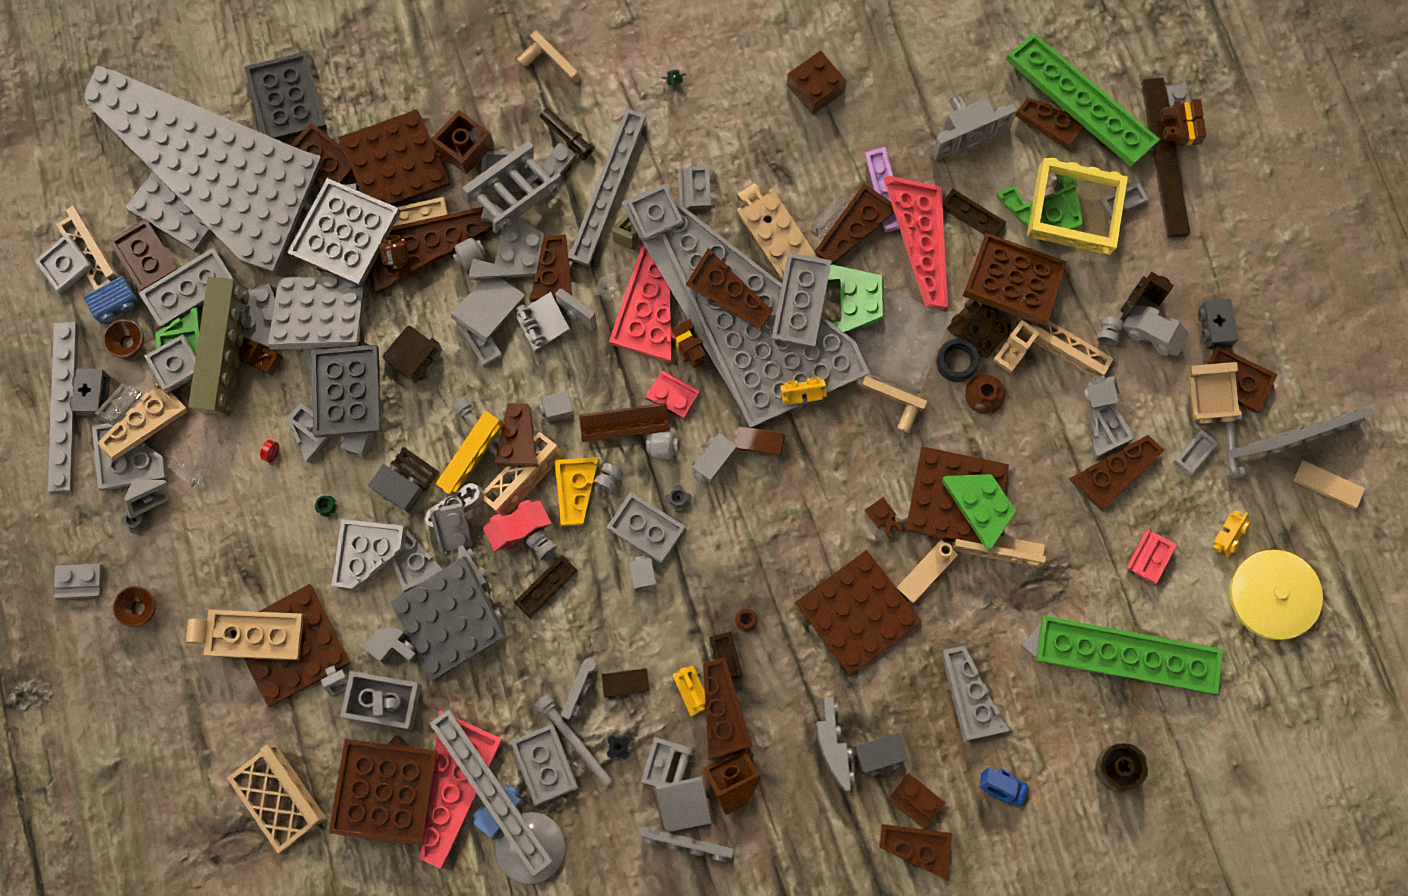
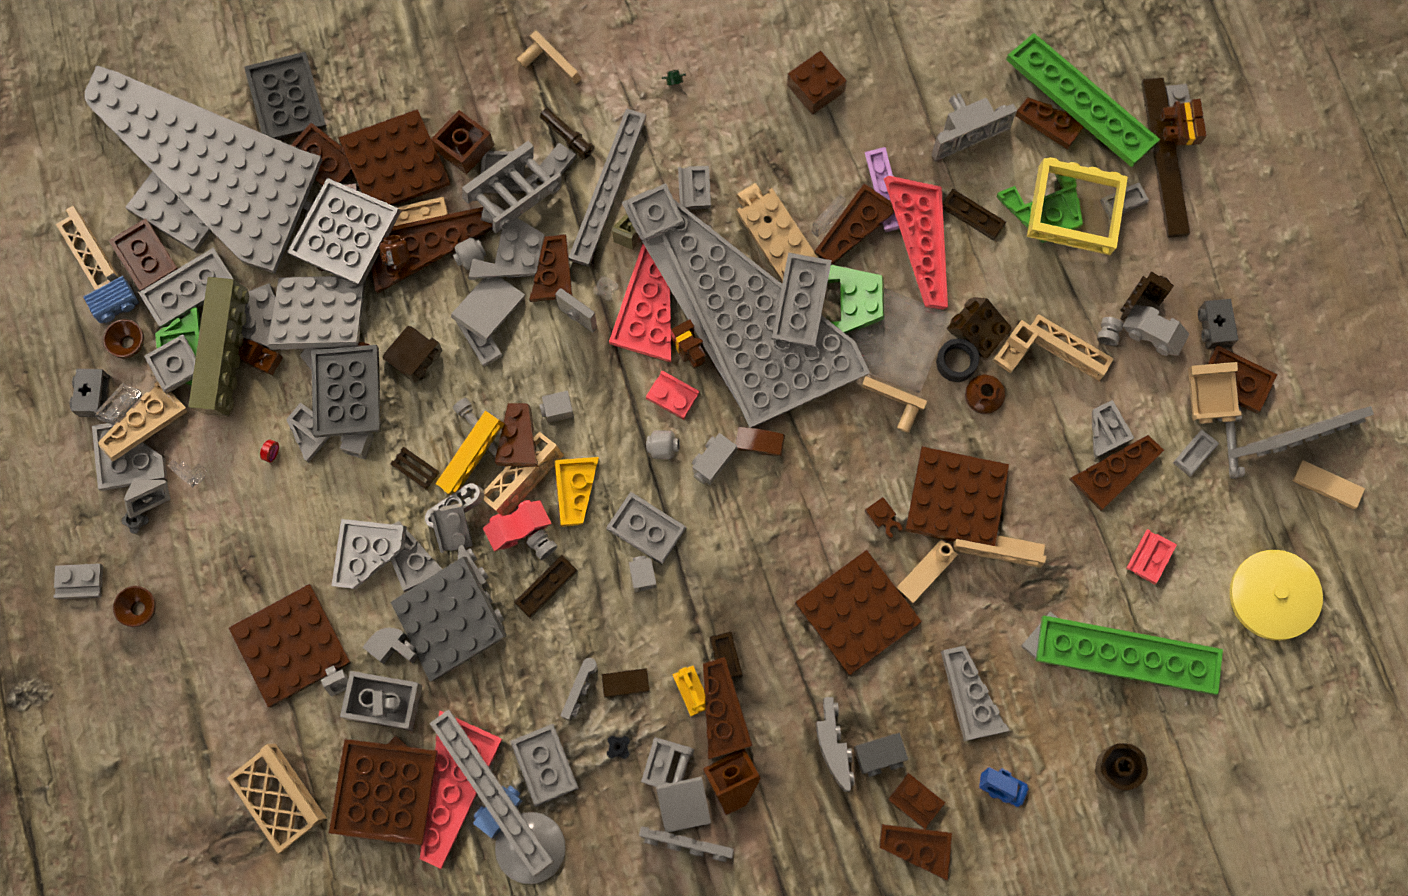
light grey tile [35,234,94,294] -> none
light grey plate [48,322,79,493] -> none
tan hinge [185,610,304,660] -> none
dark green plate [315,495,337,517] -> none
dark grey brick [368,464,424,513] -> none
light grey hinge [515,292,570,351] -> none
light grey piece [534,694,612,787] -> none
reddish brown fence [579,403,670,442] -> none
light grey wheel [594,463,623,493] -> none
dark grey plate [665,485,692,512] -> none
reddish brown wing [686,247,772,330] -> none
reddish brown plate [735,609,758,632] -> none
yellow hinge [780,377,827,405] -> none
bright green wing [942,474,1016,552] -> none
reddish brown plate [963,233,1067,326] -> none
light grey brick [1085,375,1121,408] -> none
yellow hinge [1213,511,1251,559] -> none

